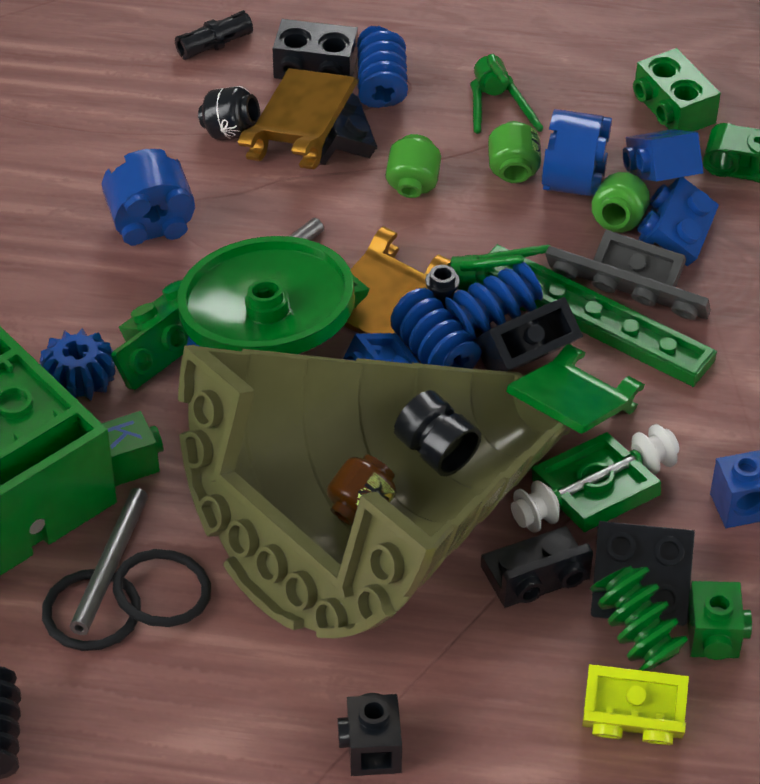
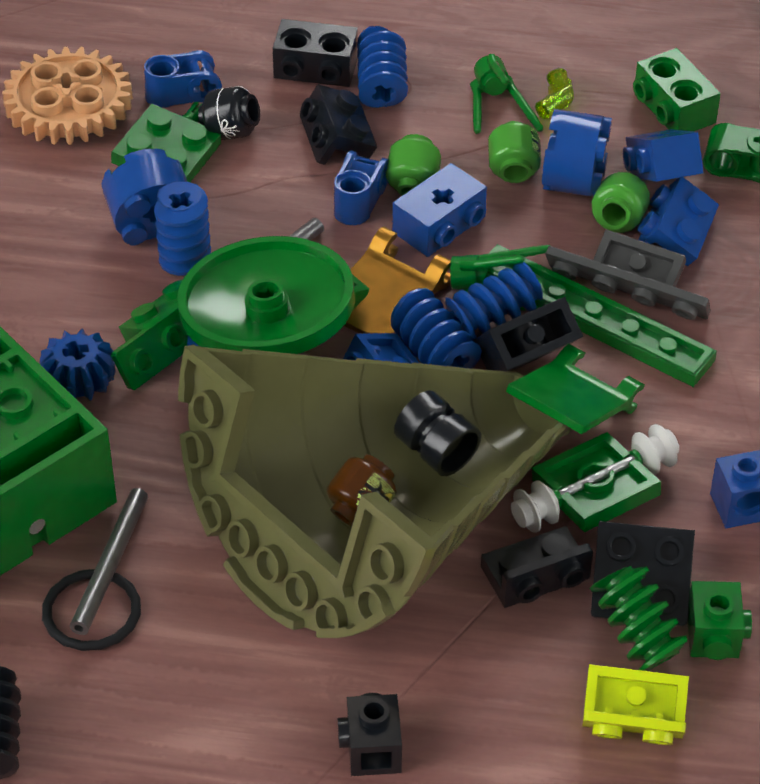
green brick [102,411,164,487] -> none
black piece [113,549,211,627] -> none
black pin [175,10,253,60] -> none
pearl gold flag [238,68,358,170] -> none
black pin [425,265,460,309] -> none
none -> light nougat gear [2,47,133,145]
none -> green plate [111,102,221,183]
none -> blue piece [144,50,222,108]
none -> blue piece [154,182,211,276]
none -> blue piece [334,150,389,225]
none -> blue brick [392,163,487,257]
none -> clear neon green arm [535,68,574,119]

